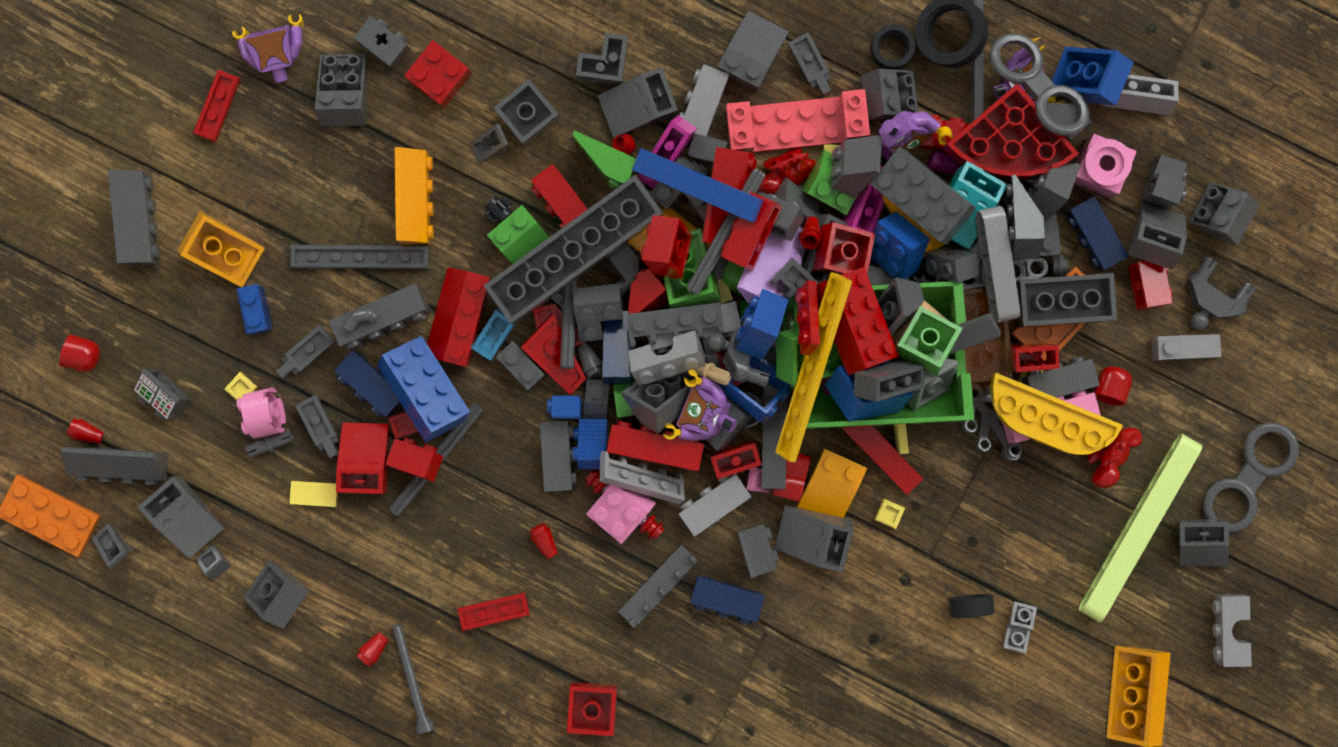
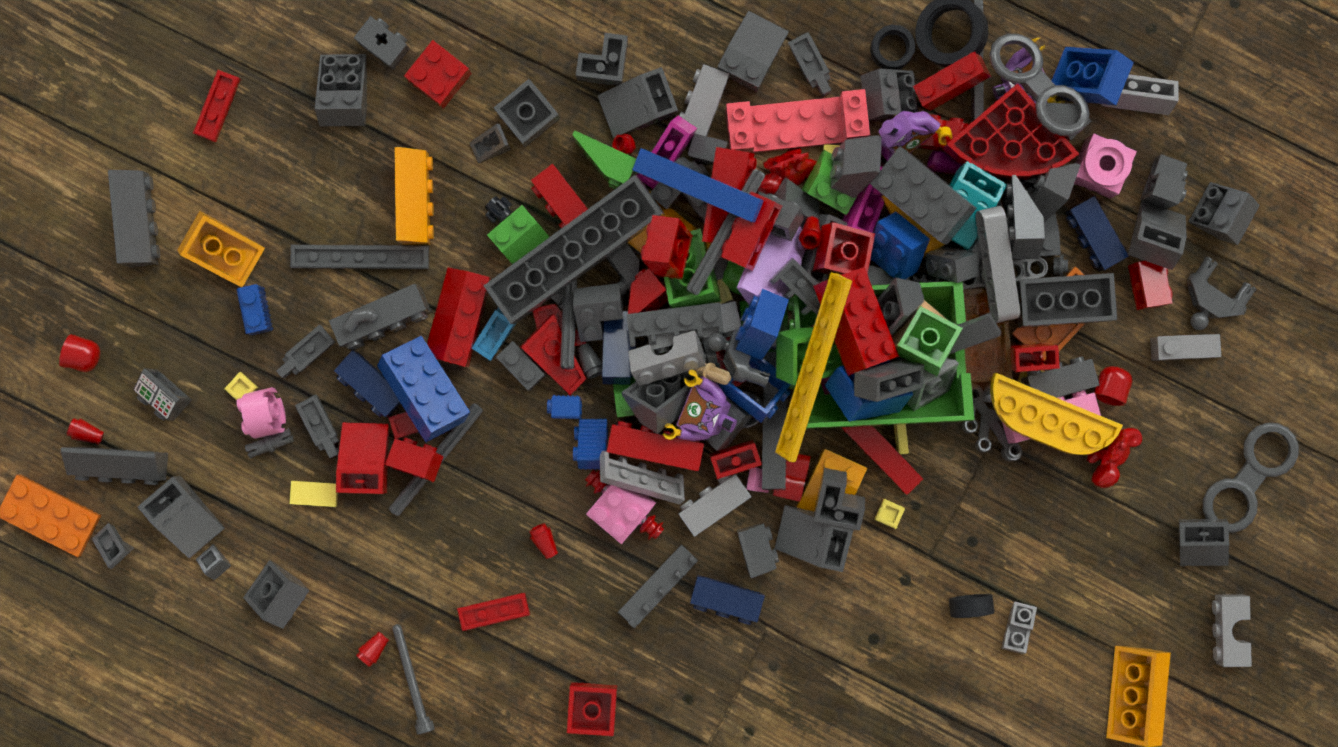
torso [232,14,304,83] -> none
dark grey brick [540,420,577,492] -> none
dark grey slope [583,379,609,419] -> none
red plate [796,280,820,356] -> none
yellowish green beam [1079,433,1202,622] -> none
none -> dark grey brick [814,468,865,531]
none -> red brick [913,52,991,111]

